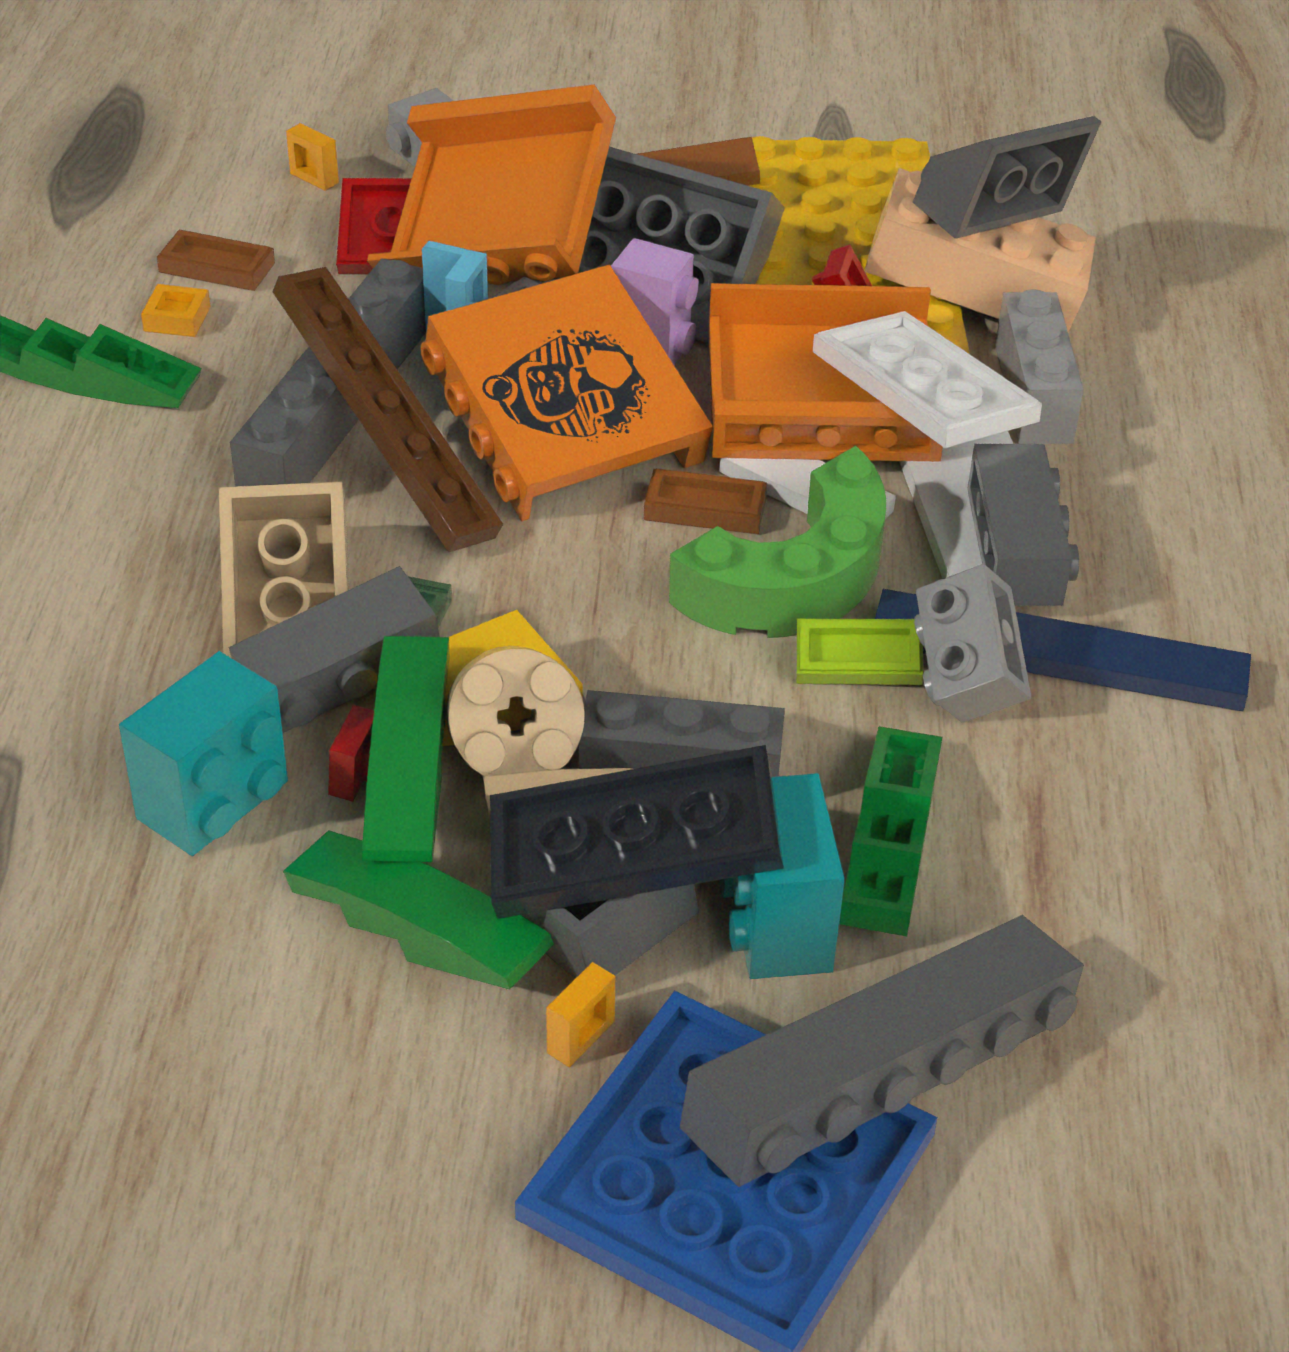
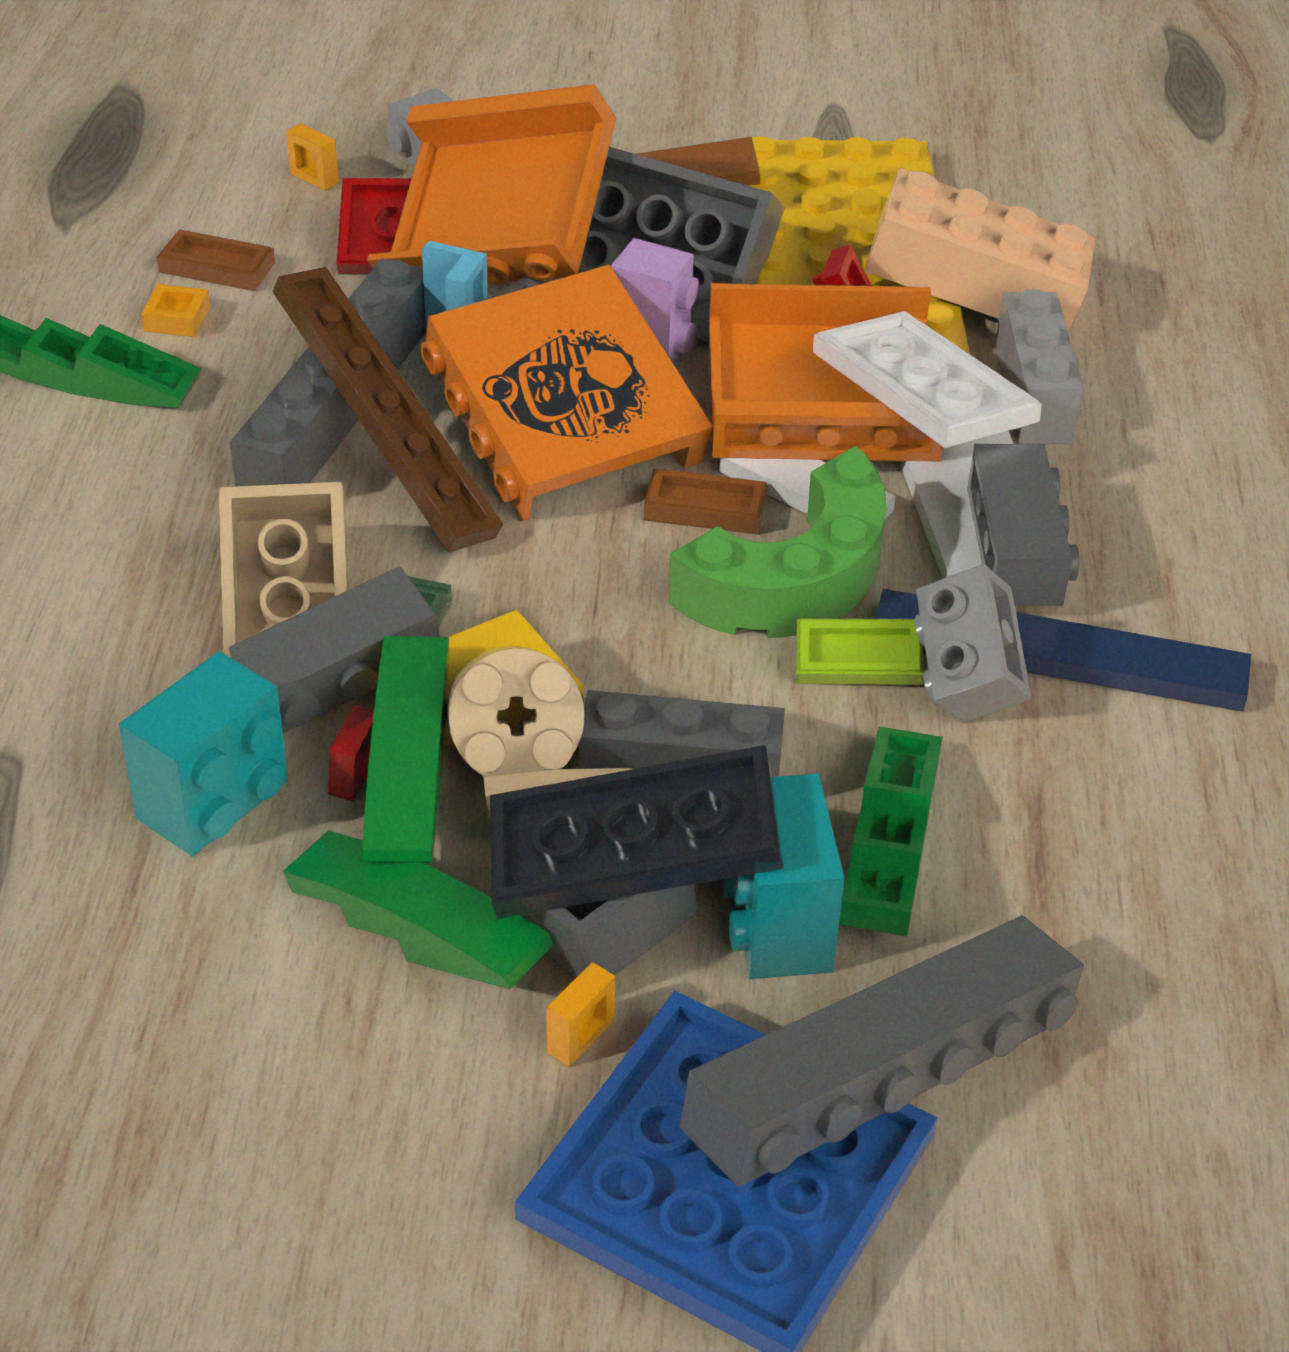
dark grey slope [913,116,1102,239] -> none

